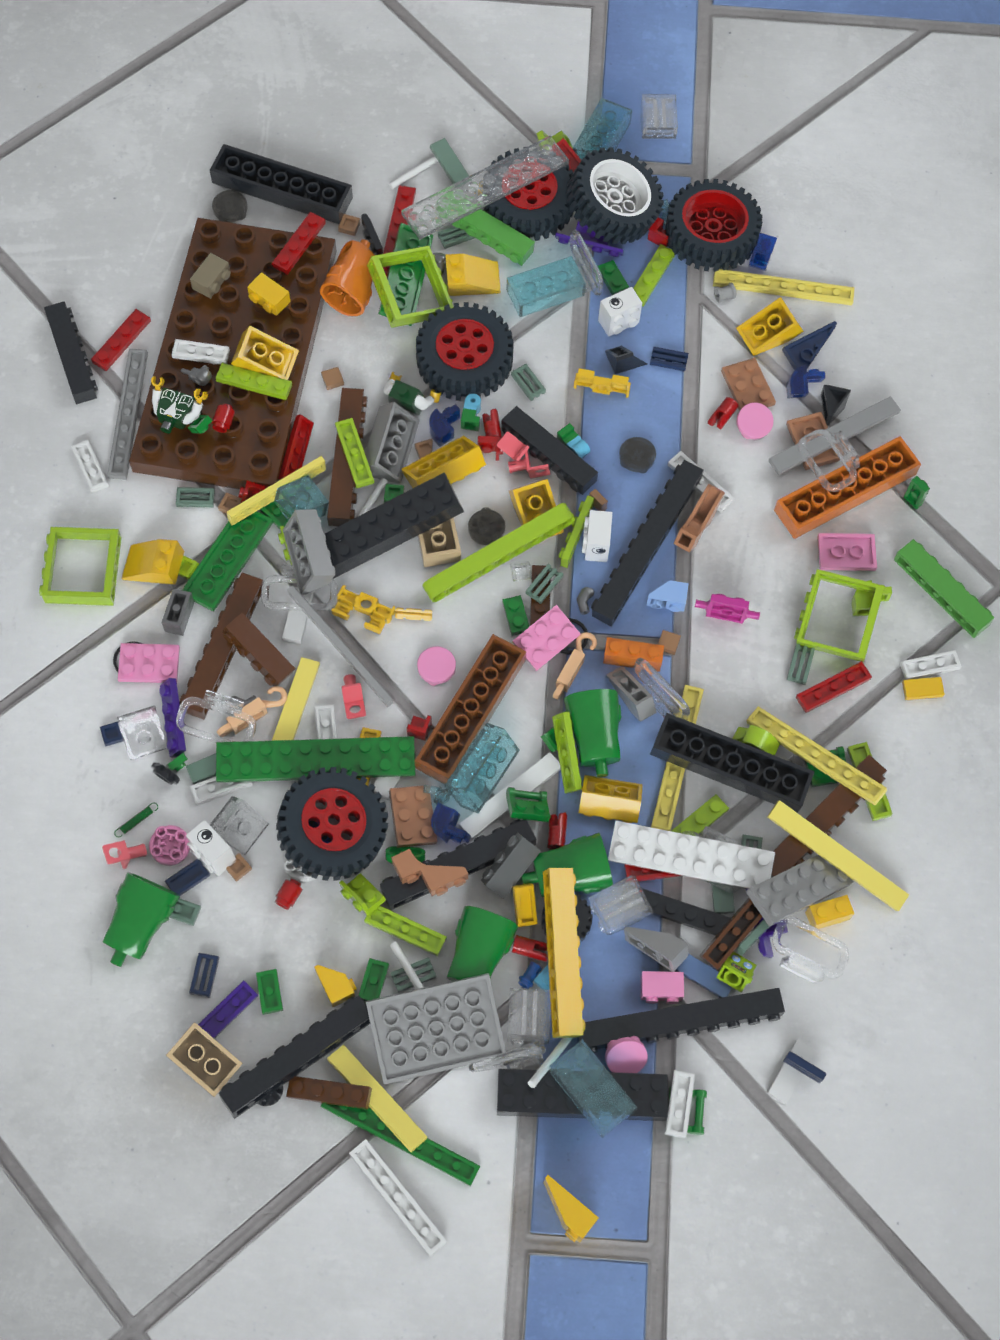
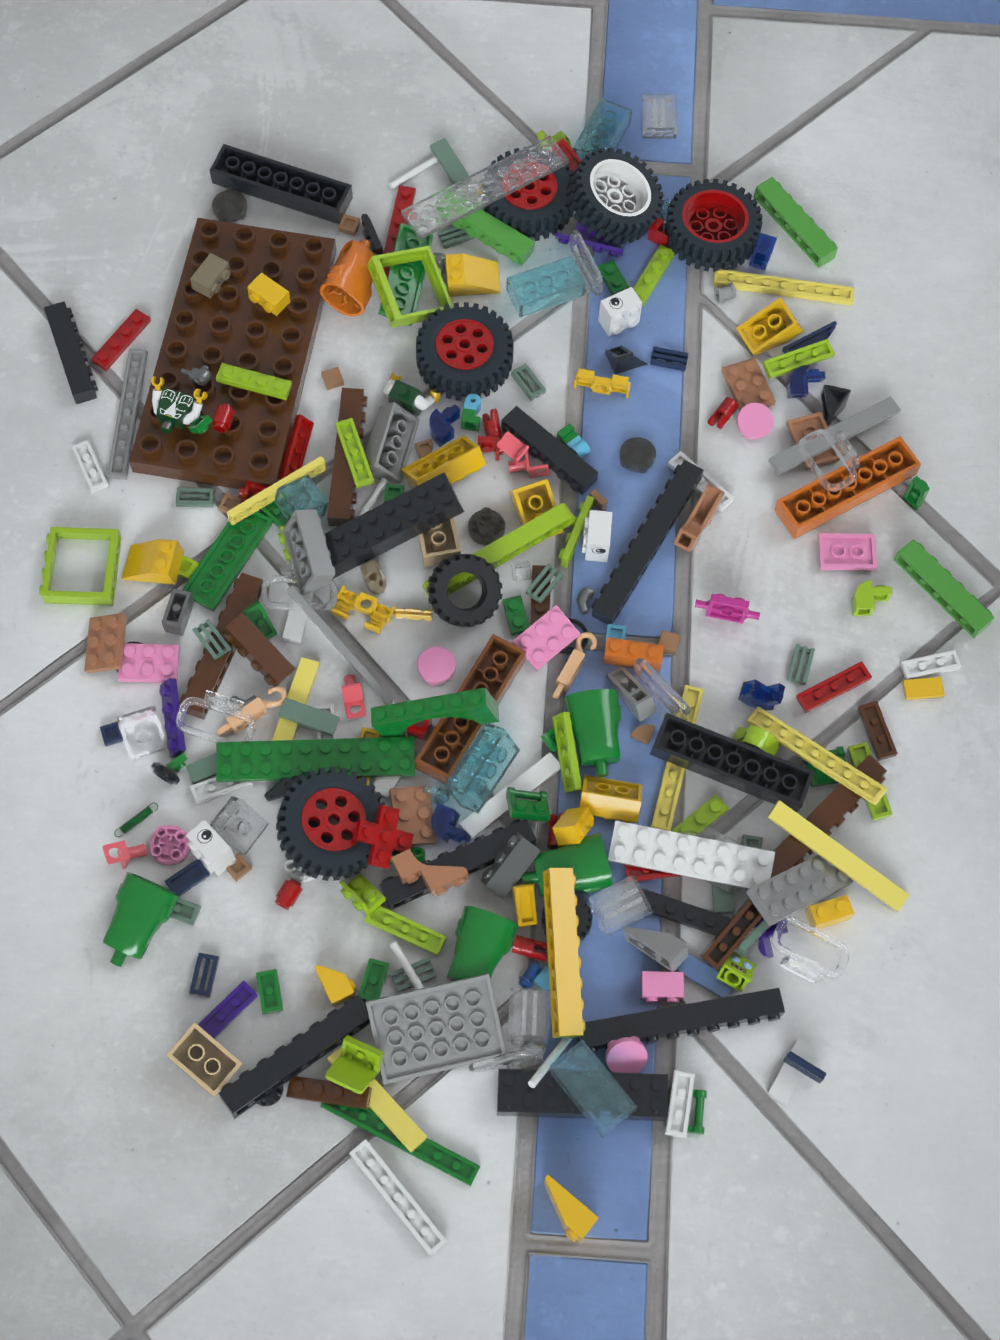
white tile [172,339,230,365] -> none
yellow slope [231,326,299,380] -> none
red plate [272,212,326,275] -> none
light blue slope [646,580,689,612] -> none
lime window [794,569,885,662] -> none
none -> nougat plate [84,613,127,674]
none -> sand green tile [192,619,231,660]
none -> green plate [242,601,278,640]
none -> black piece [264,773,306,802]
none -> sand green tile [278,698,340,736]
none -> lime bracket [325,1035,384,1094]
none -> red plate [353,805,414,869]
none -> dark tan rock [360,560,387,594]
none -> green arch [371,688,499,737]
none -> black tyre [427,554,503,627]
none -> yellow brick [553,807,594,846]
none -> medium azure plate [605,624,627,644]
none -> medium nougat tile [630,725,656,745]
none -> clear blue brick [738,679,785,710]
none -> bright green brick [754,177,838,268]
none -> lime plate [762,339,835,380]
none -> reddish brown plate [858,701,898,761]

